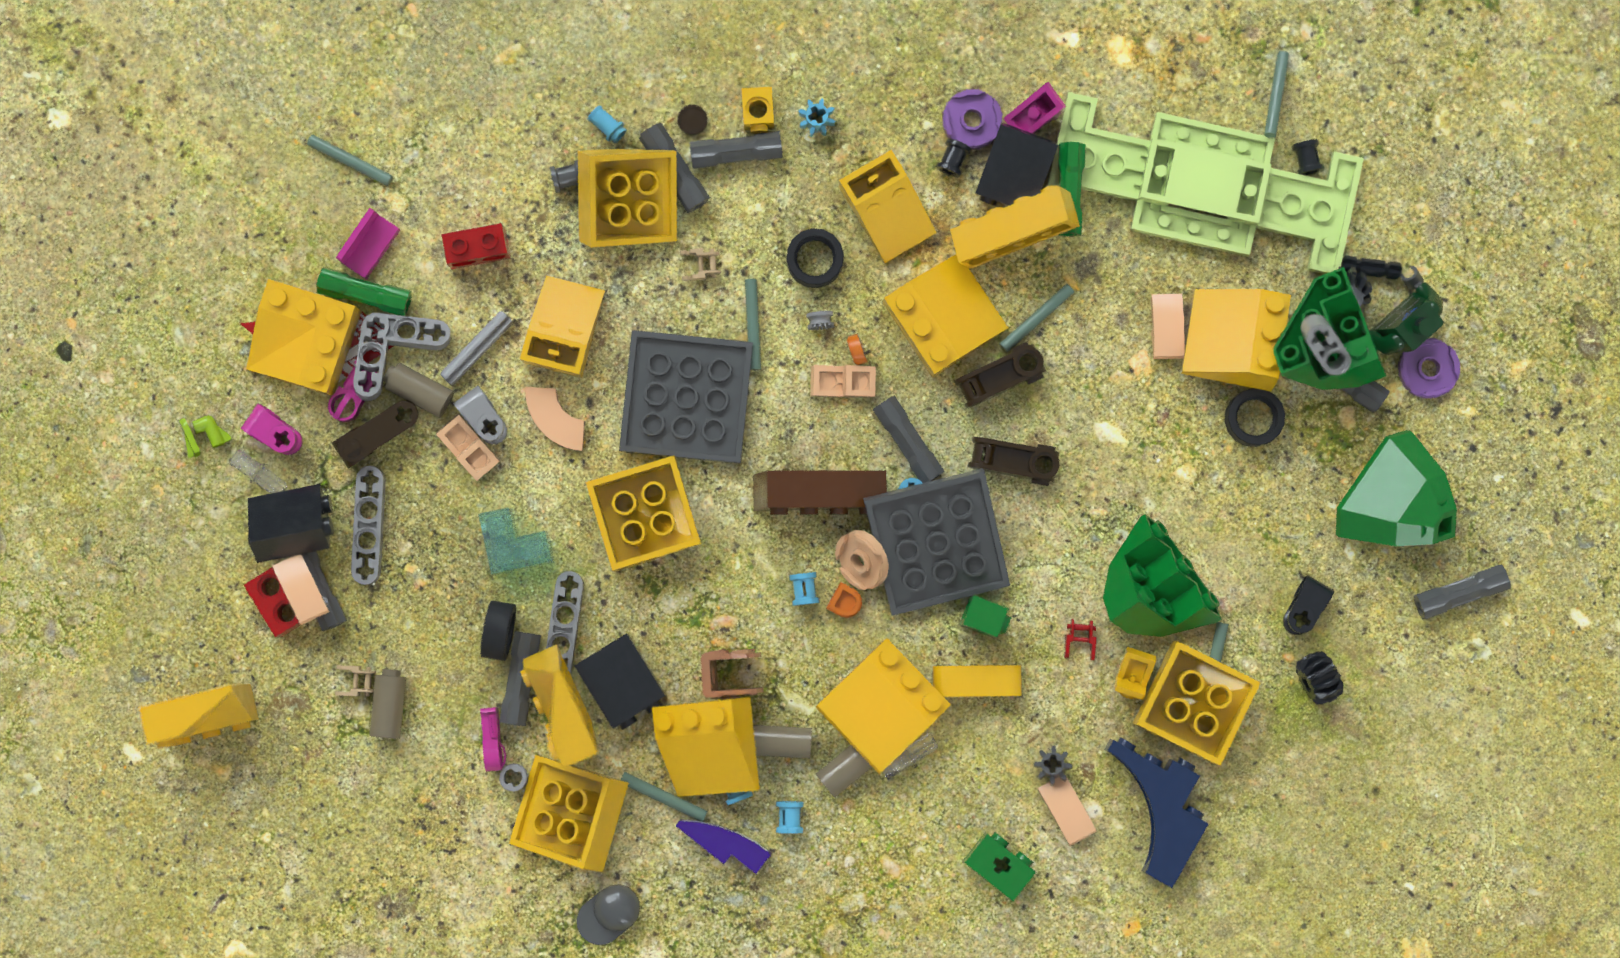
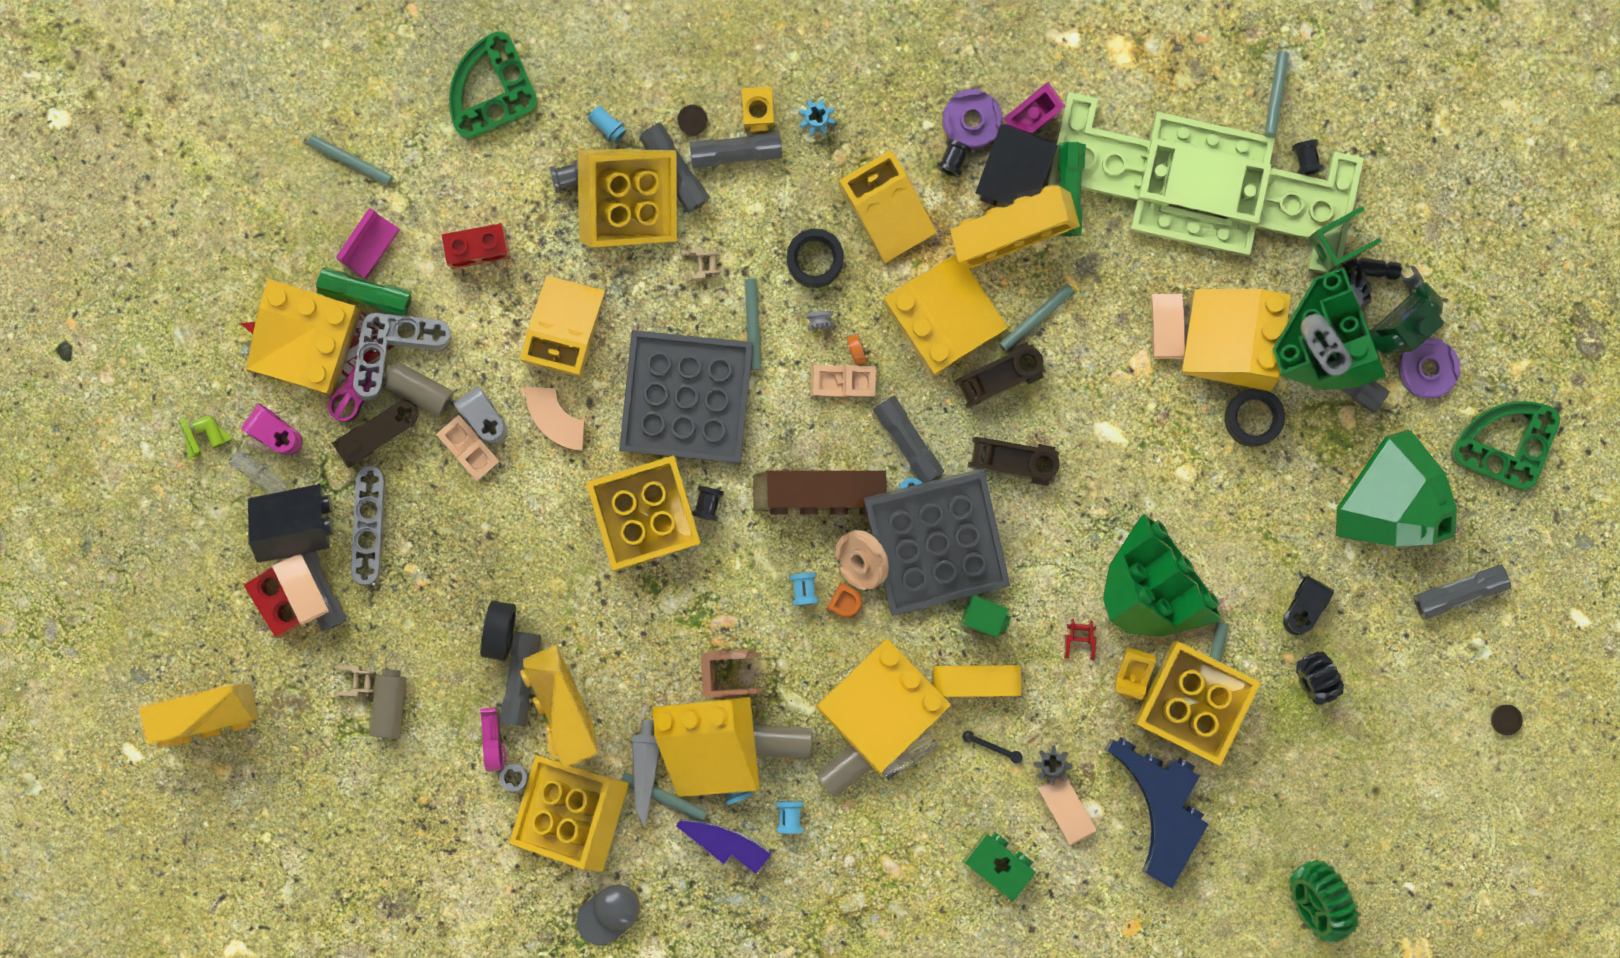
light grey axle [441,311,513,385] -> none
clear light blue brick [478,507,555,575] -> none
light grey beam [546,571,584,674] -> none
black brick [574,633,667,730] -> none
none -> green beam [449,31,538,140]
none -> light grey bar [631,720,660,827]
none -> black bush [692,486,724,522]
none -> black hinge [962,730,1022,763]
none -> green gear [1289,859,1359,944]
none -> green piece [1309,207,1382,272]
none -> green beam [1450,401,1560,490]
none -> dark brown piece [1491,704,1523,735]

